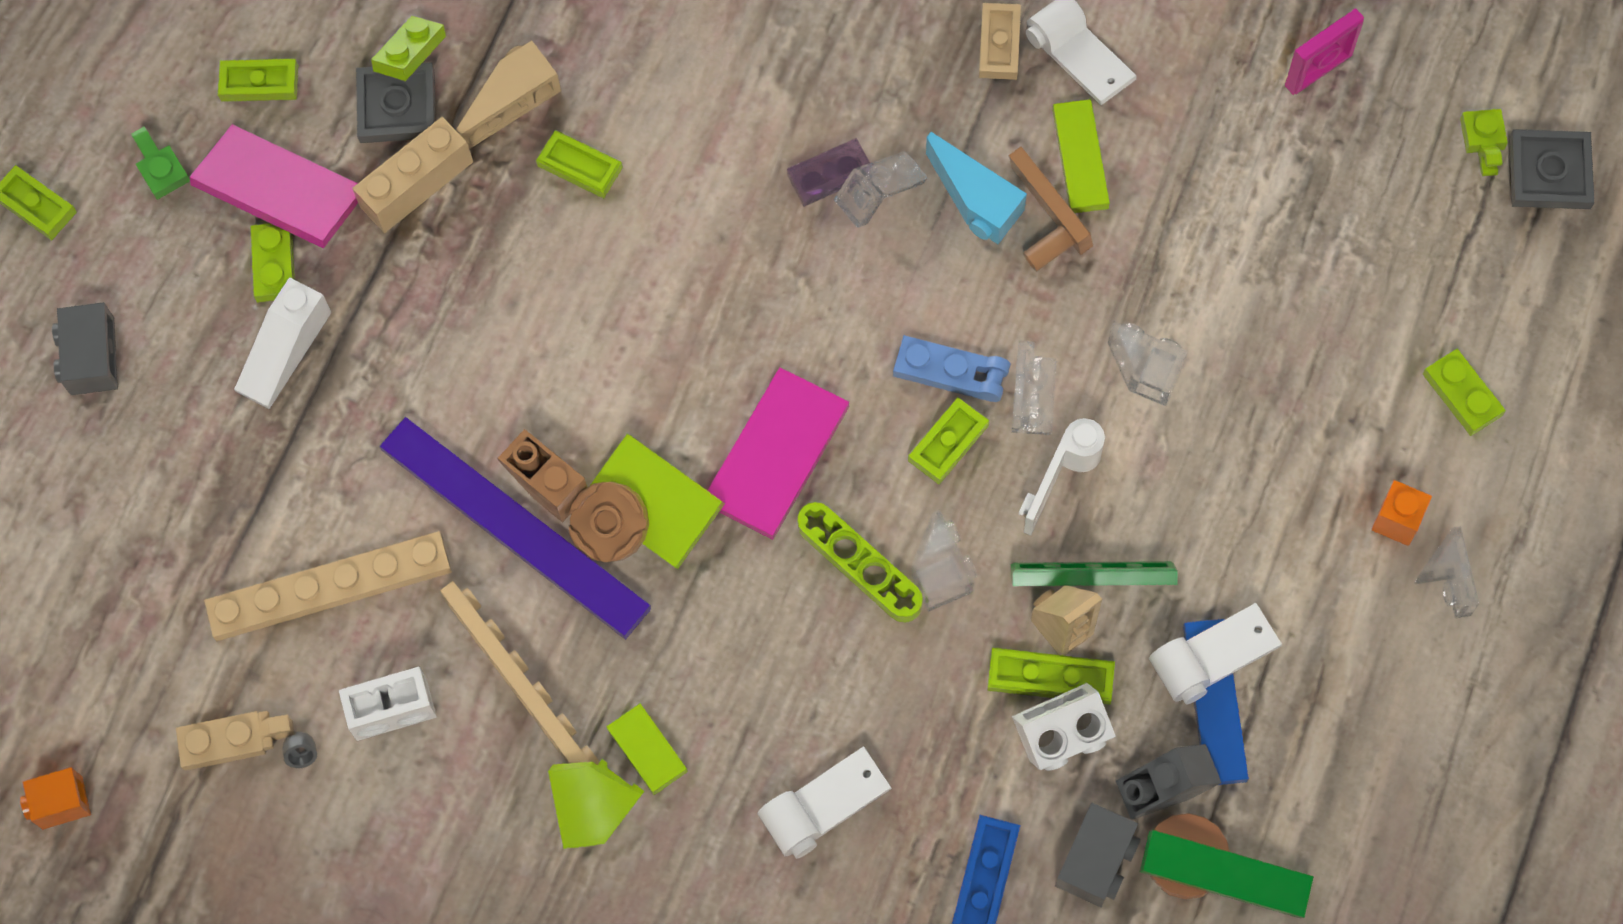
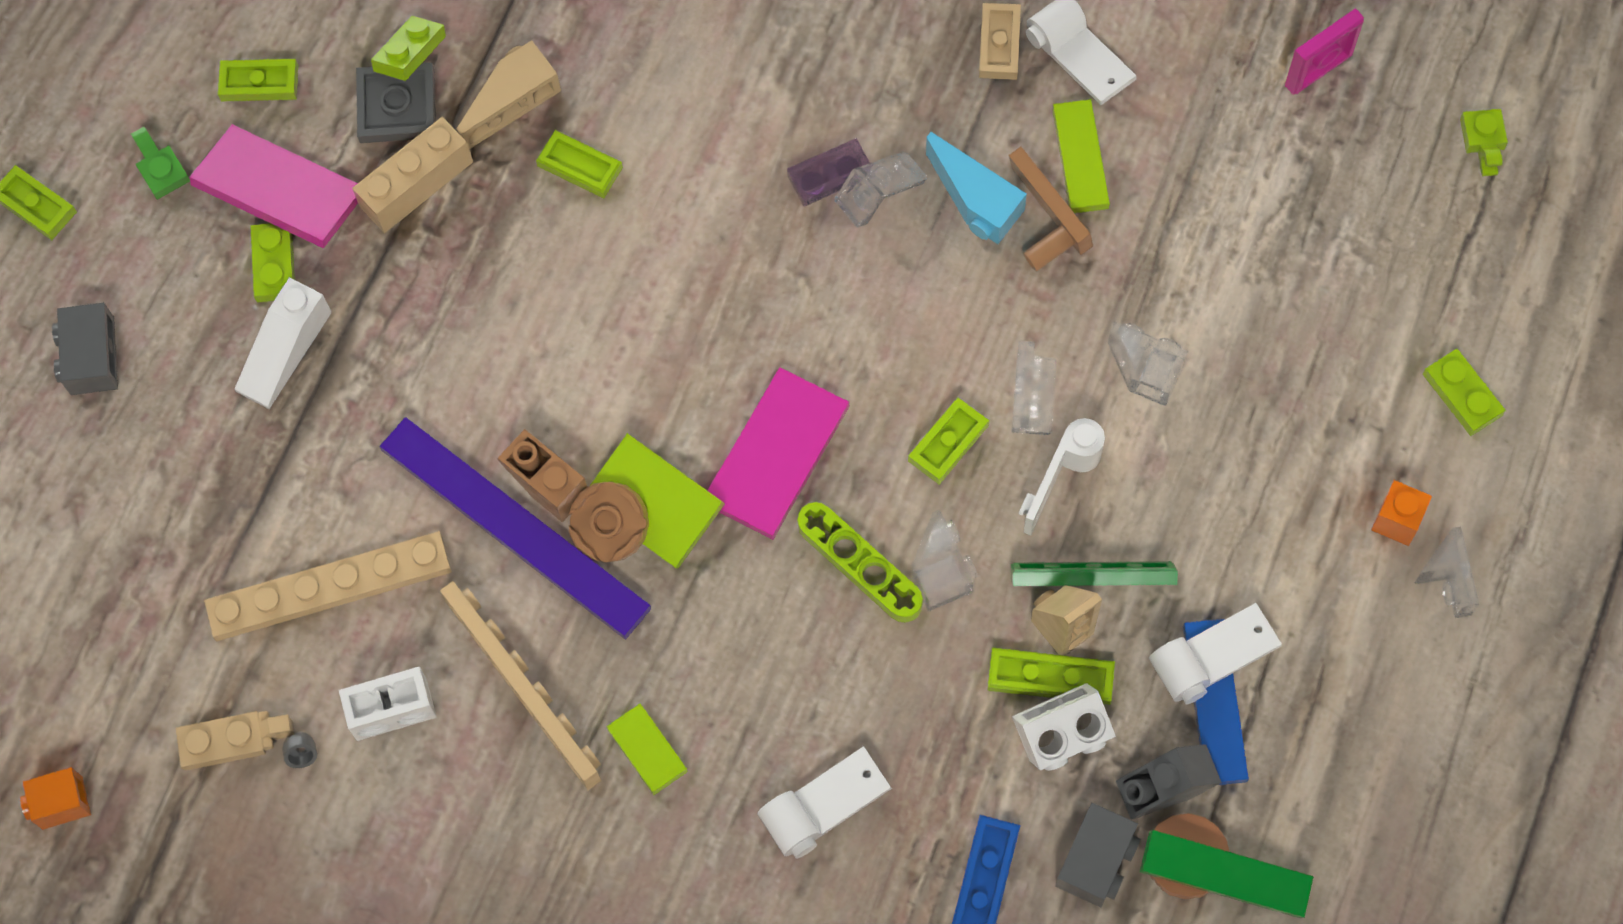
lime slope [548,759,644,849] -> none
medium blue plate [893,335,1011,402] -> none
dark grey plate [1509,129,1594,209] -> none

